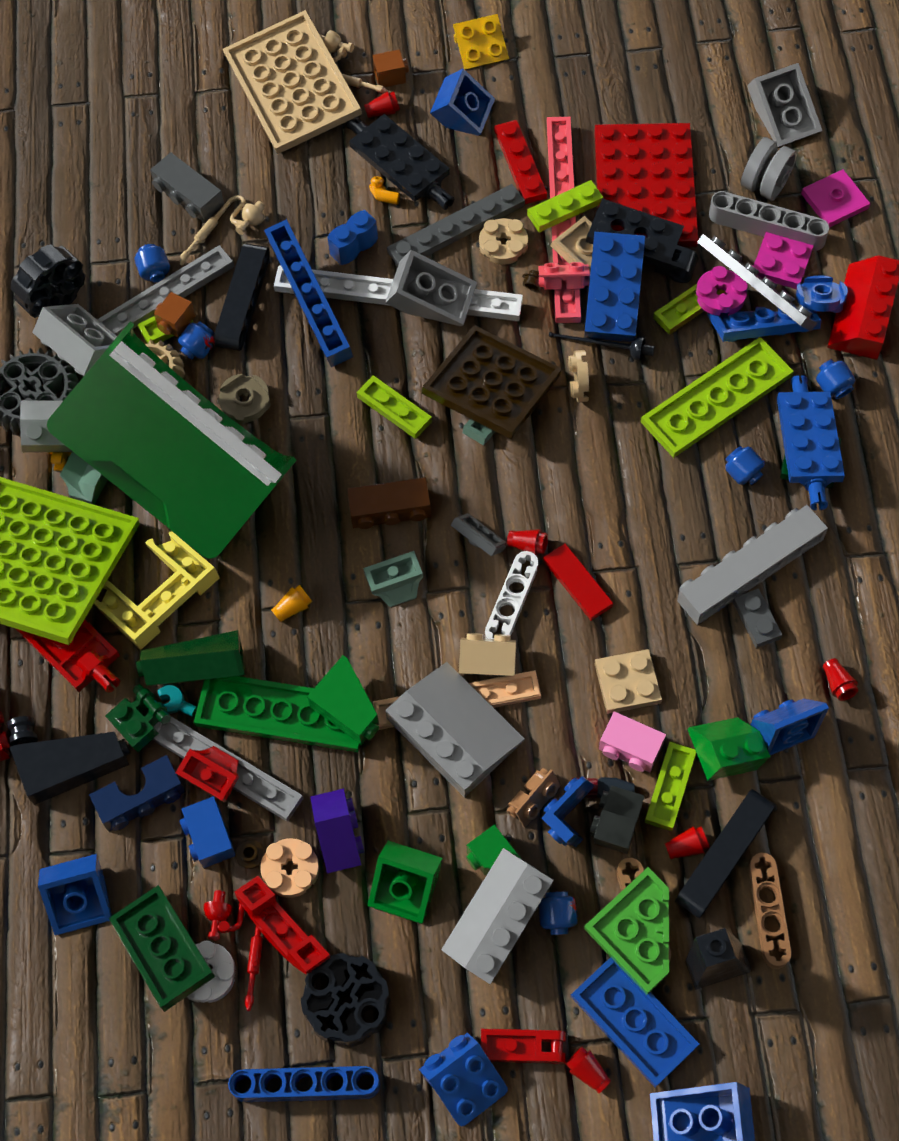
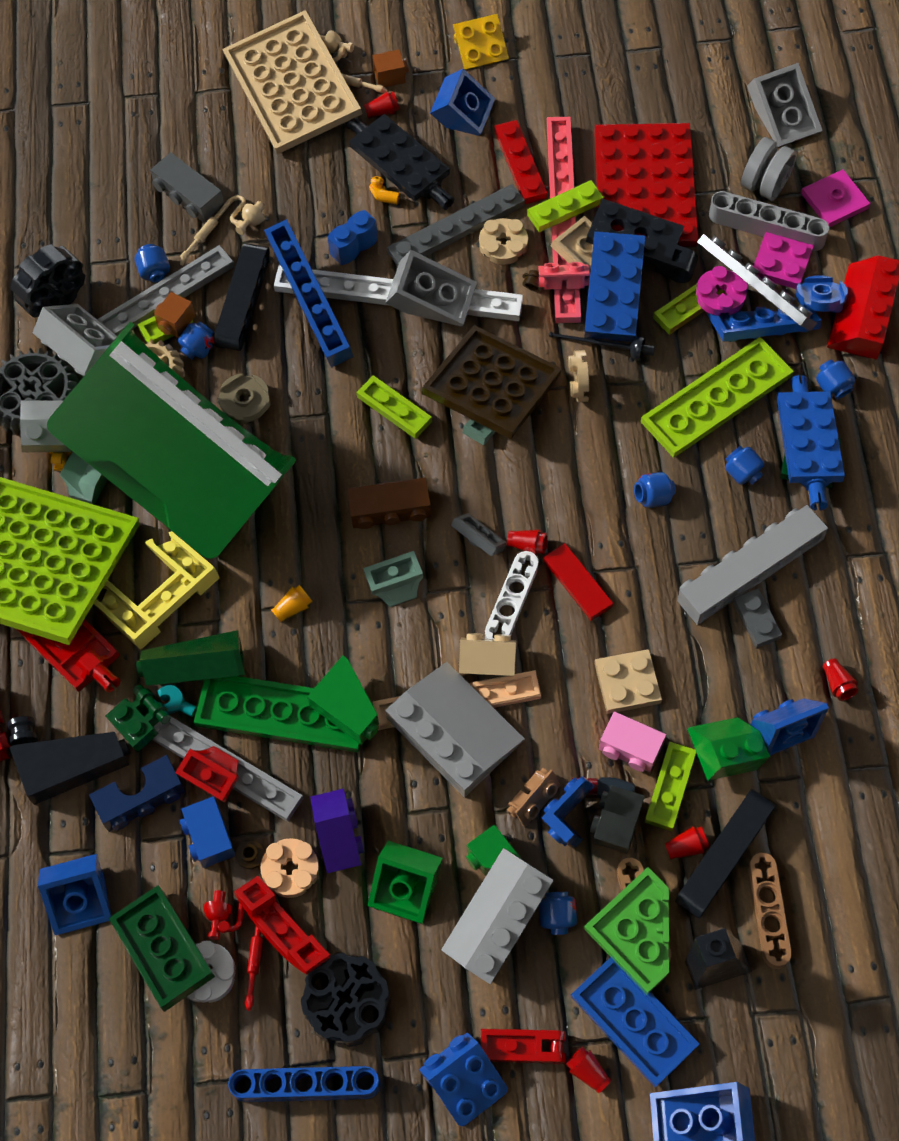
none -> blue head [634,472,676,508]

